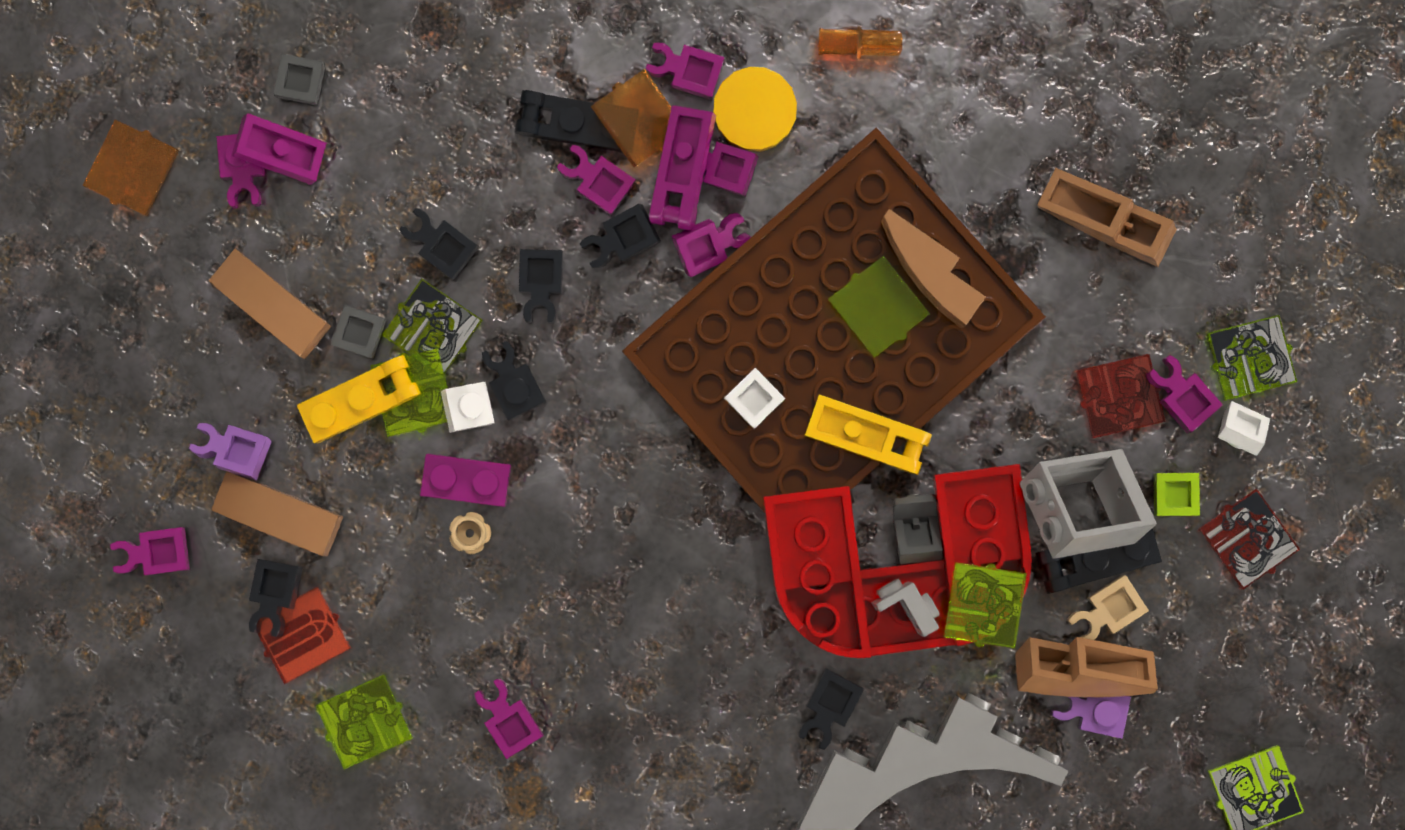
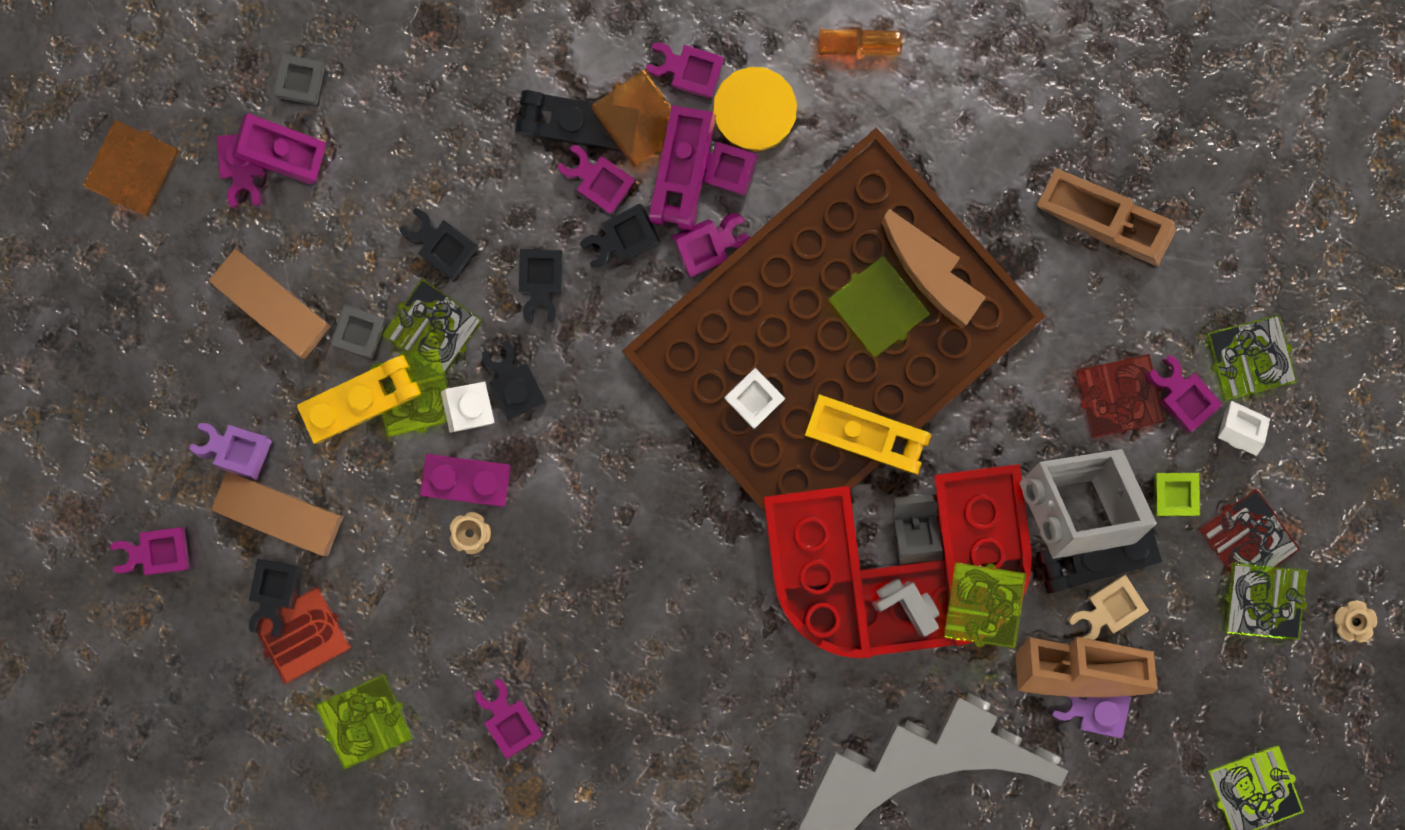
black plate [799,668,864,750] -> none
none -> piece [1224,563,1308,640]
none -> tan plate [1334,601,1377,643]

